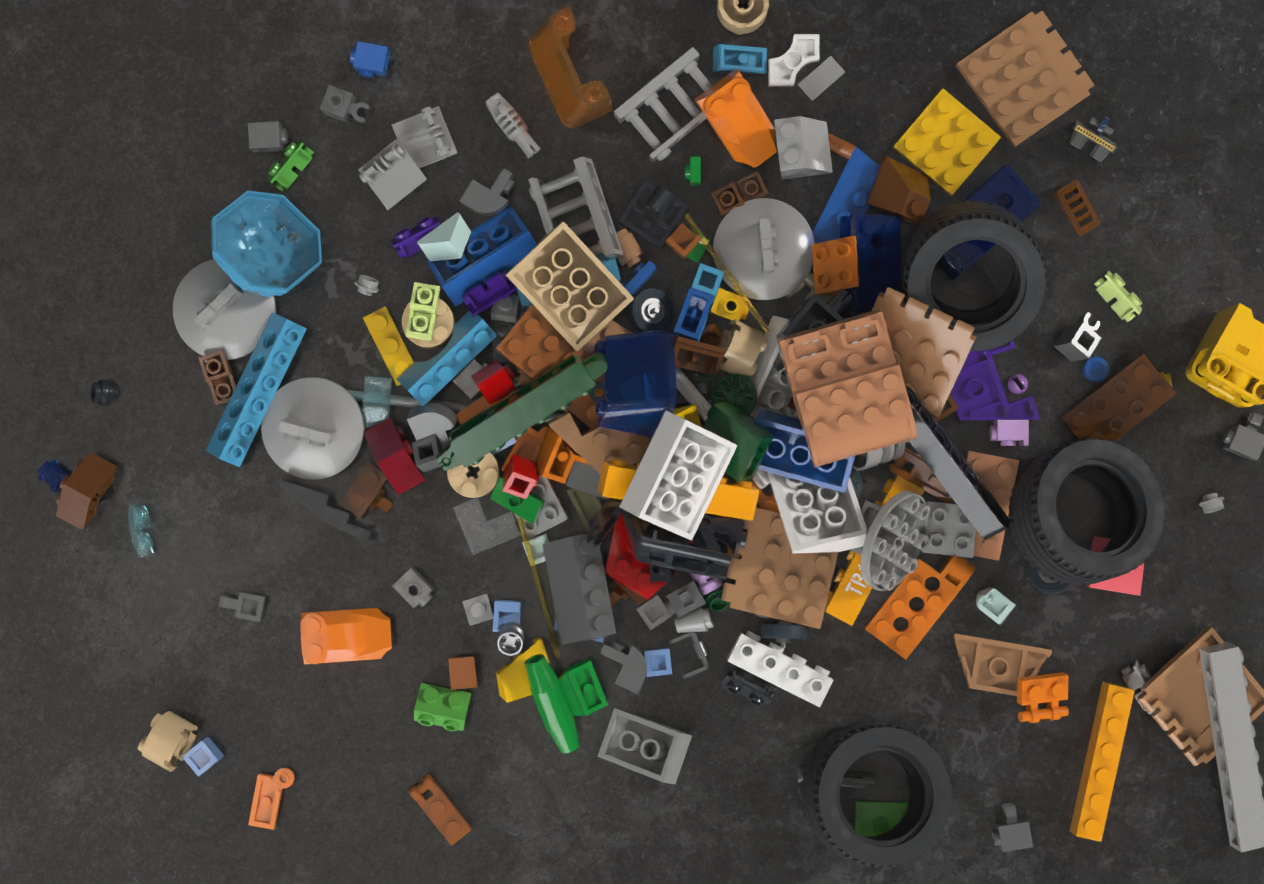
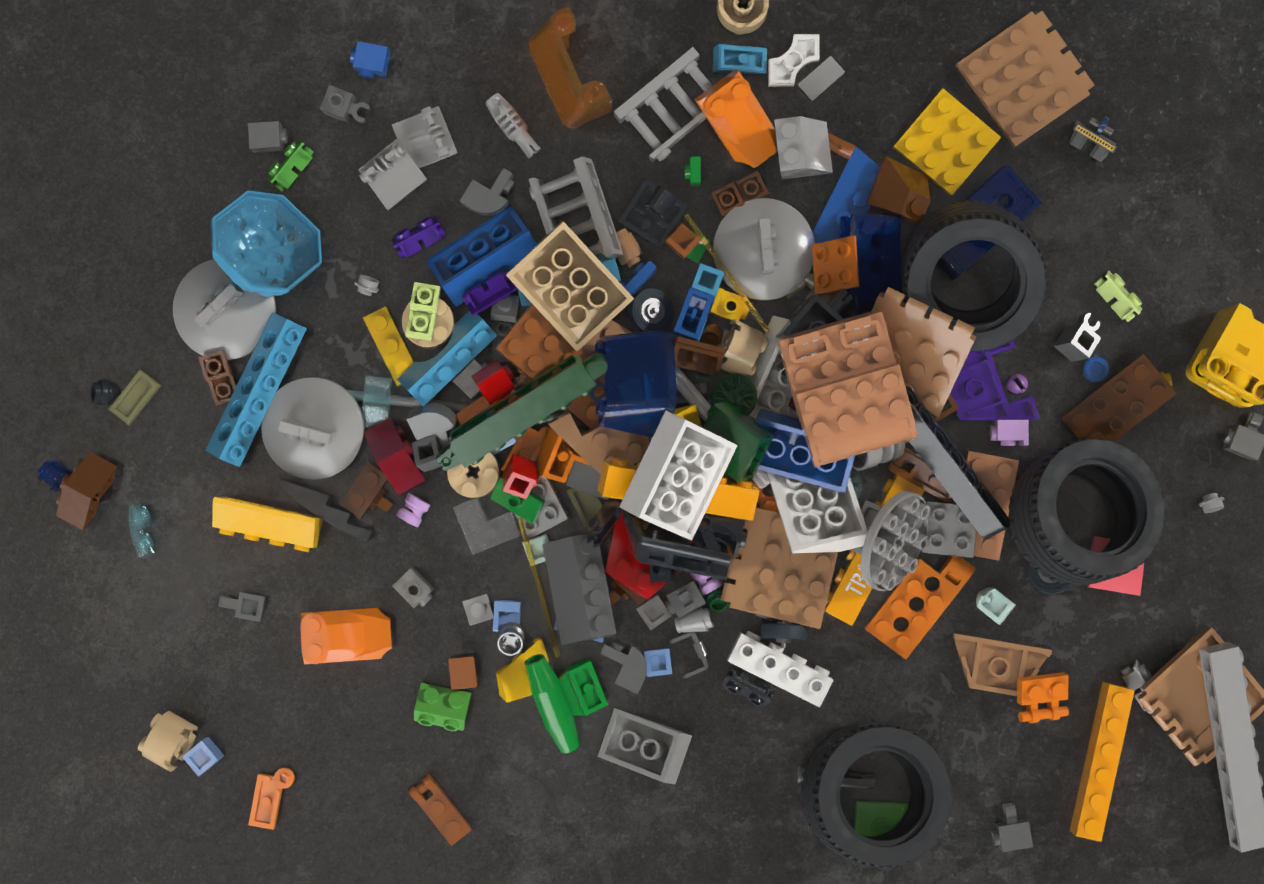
light aqua slope [417,212,471,261] -> none
reddish brown slope [1052,179,1101,237] -> none
none -> olive tile [108,369,162,425]
none -> yellow slope [212,497,323,552]
none -> lavender wheel [396,493,431,528]

